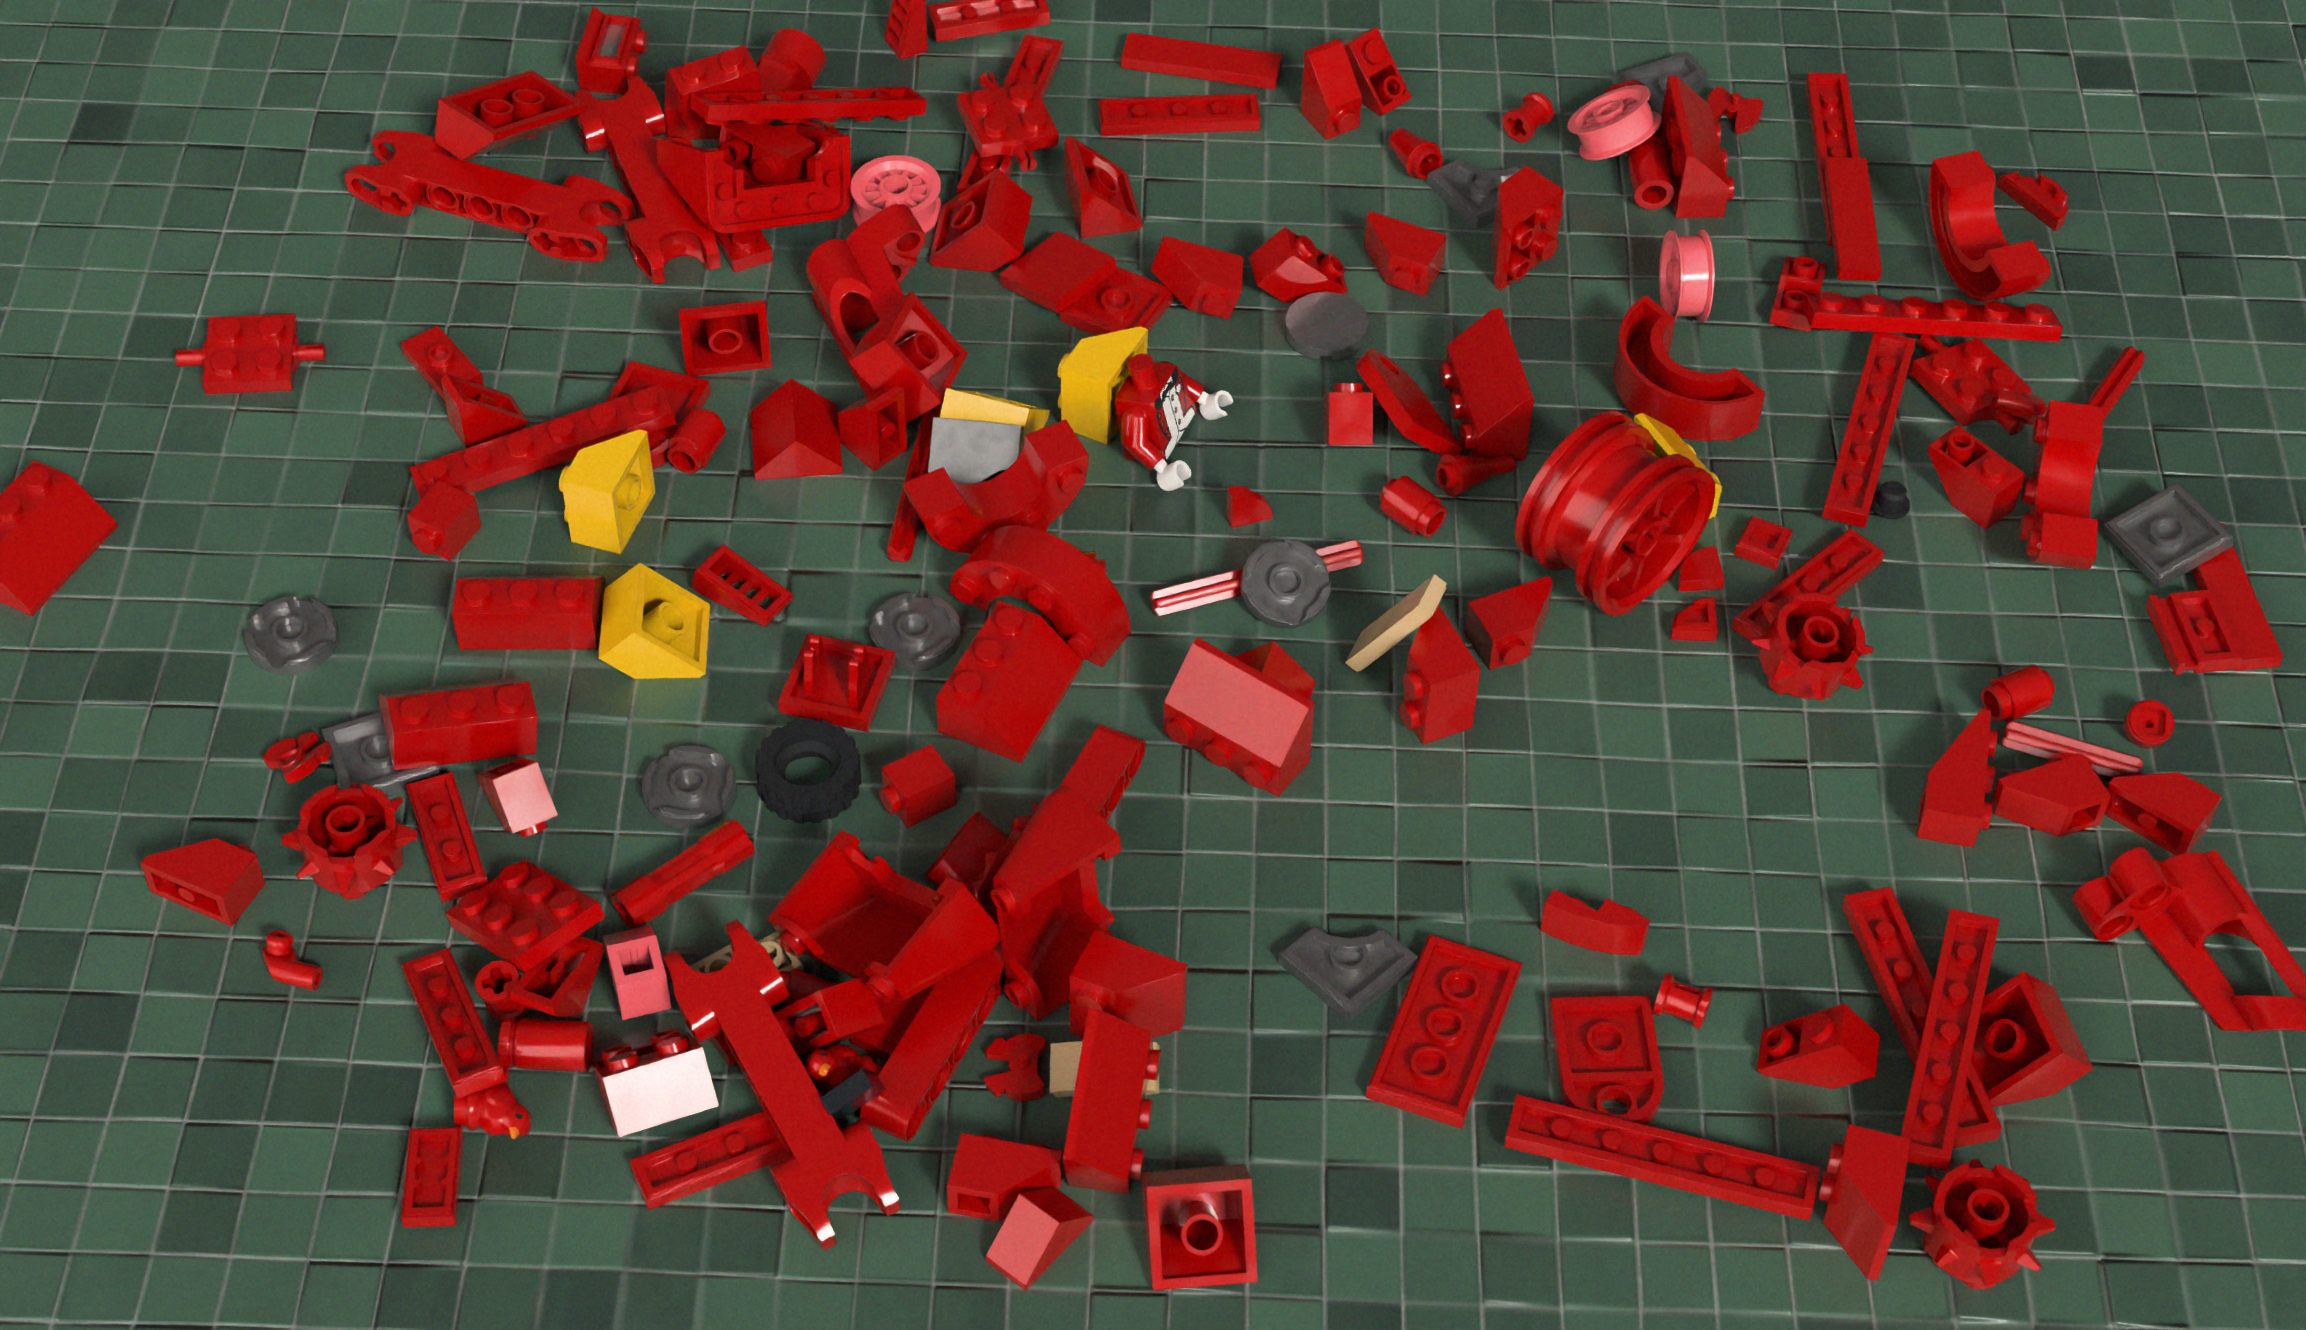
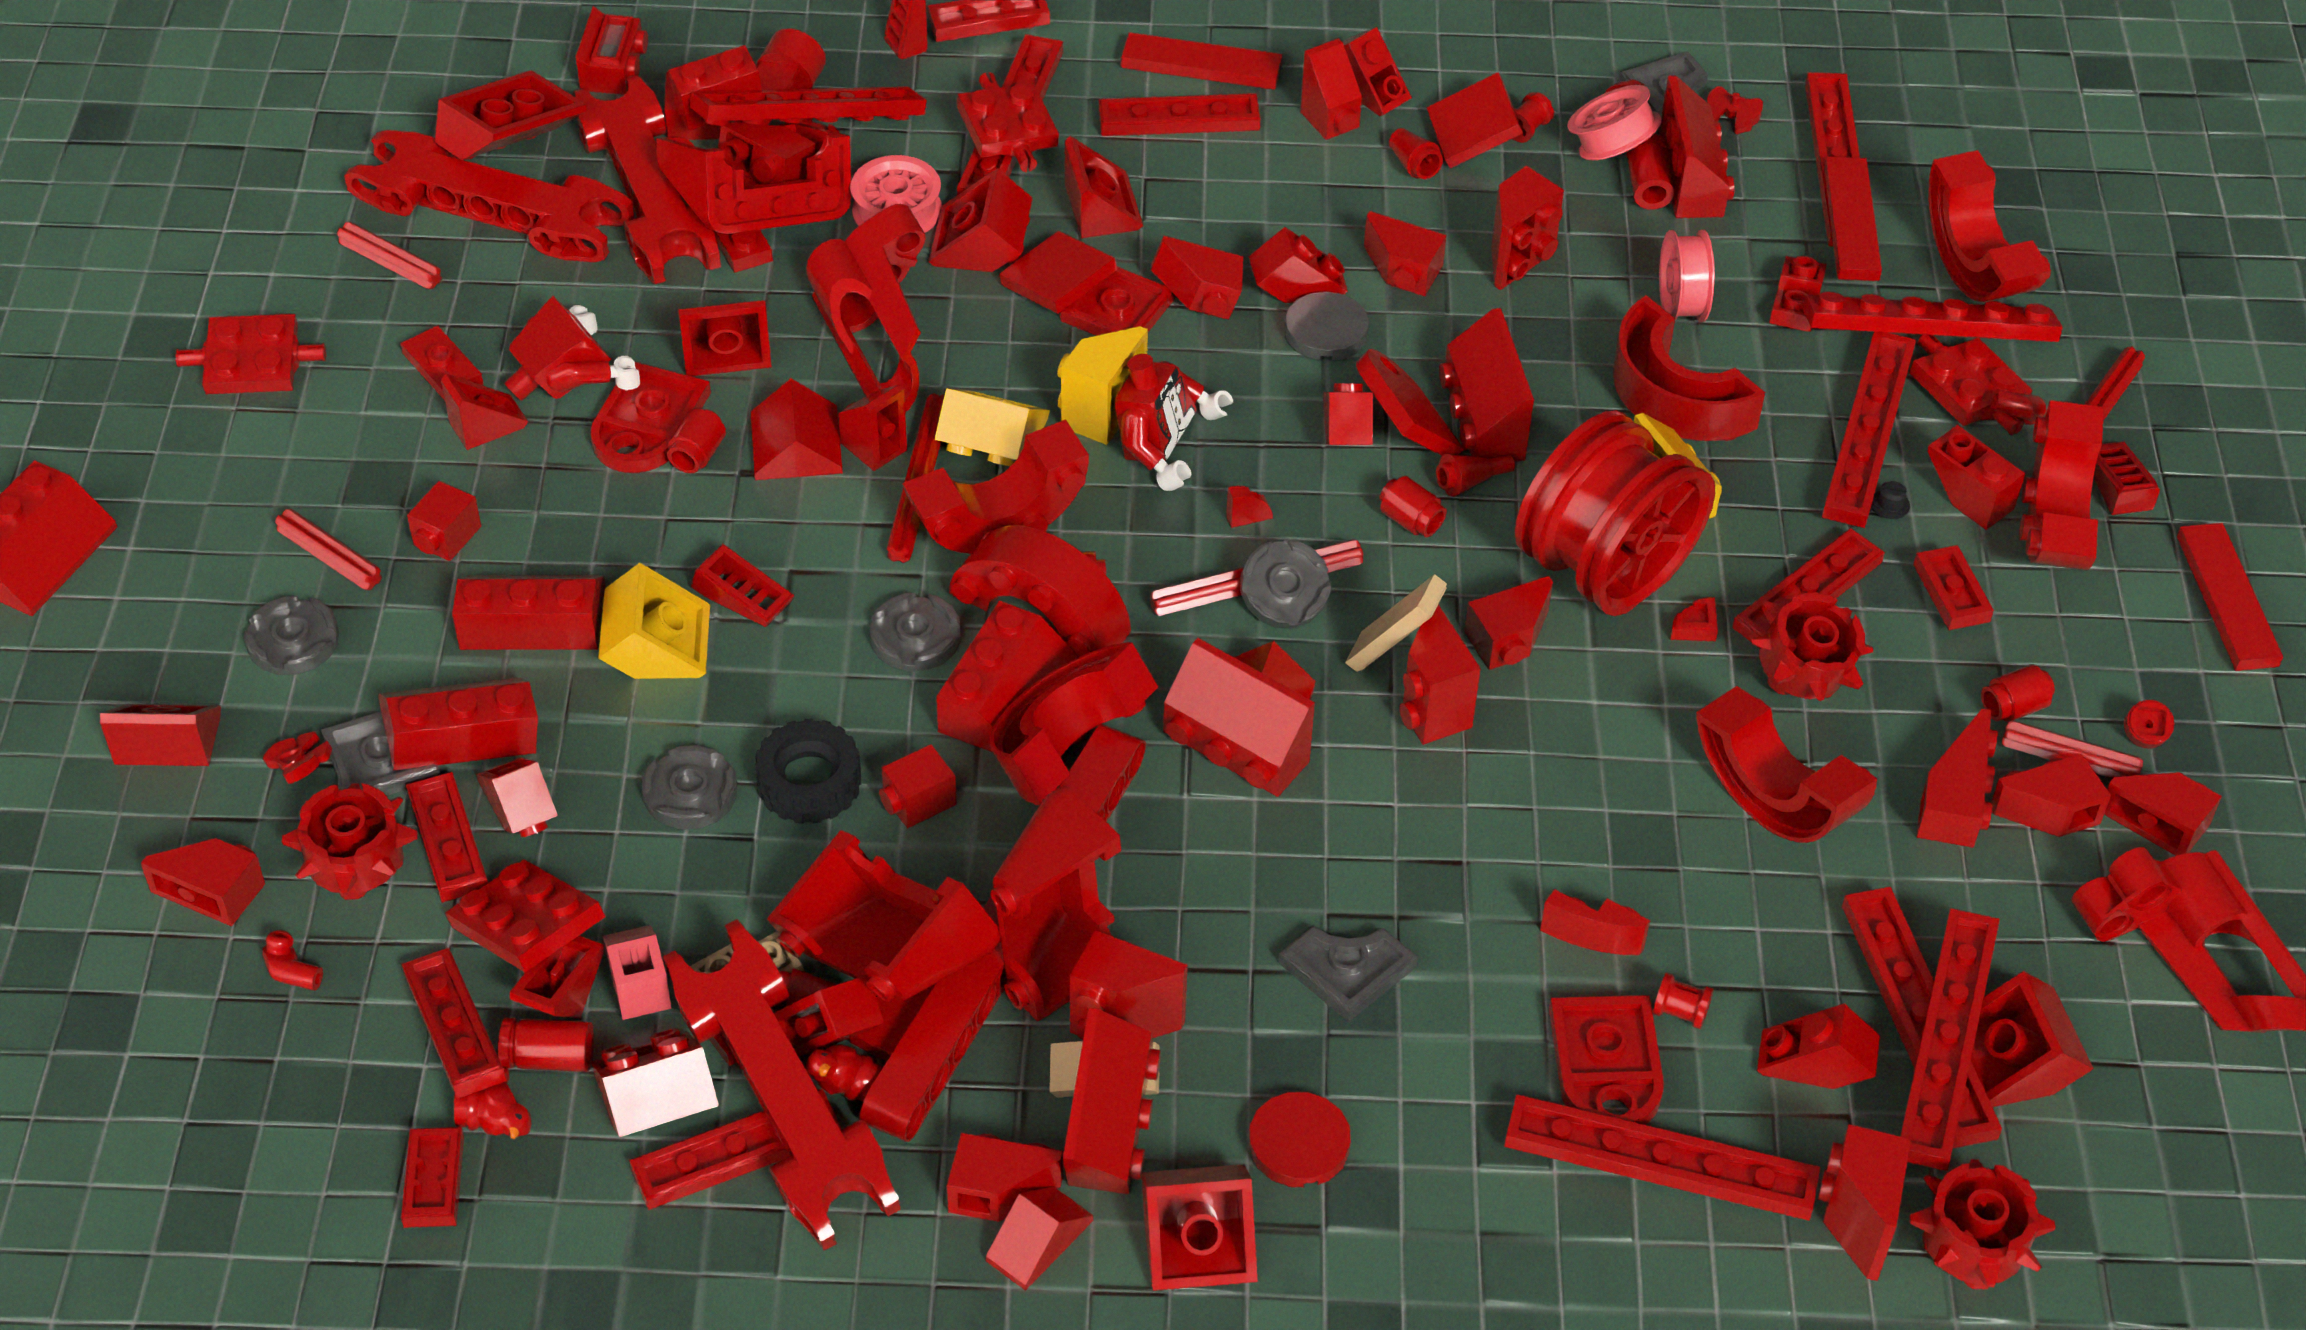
red plate [409,383,676,500] -> none
red bush [475,960,530,1022] -> none
yellow slope [559,429,656,554] -> none
red axle [610,819,755,929] -> none
red plate [778,633,896,732] -> none
black tile [820,1069,886,1119] -> none
red slope [848,291,968,424] -> none
red piece [924,803,1041,908] -> none
flat silver tile [928,417,1023,484] -> none
red piece [984,1034,1047,1102] -> none
red tile [1366,934,1523,1129] -> none
flat silver tile [1426,158,1520,230] -> none
red tile [1678,546,1725,592] -> none
red tile [1734,515,1793,570] -> none
red tile [1997,172,2068,232] -> none
flat silver tile [2103,482,2233,589] -> none
red plate [2146,589,2243,675] -> none
none -> red slope [100,704,221,766]
none -> axle [275,509,382,590]
none -> axle [337,222,442,290]
none -> red torso [504,296,640,401]
none -> red brick [989,642,1159,805]
none -> red tile [1249,1092,1351,1187]
none -> red tile [1427,72,1523,169]
none -> red brick [1696,686,1877,843]
none -> red plate [1913,545,1994,630]
none -> red slope [2094,441,2160,515]

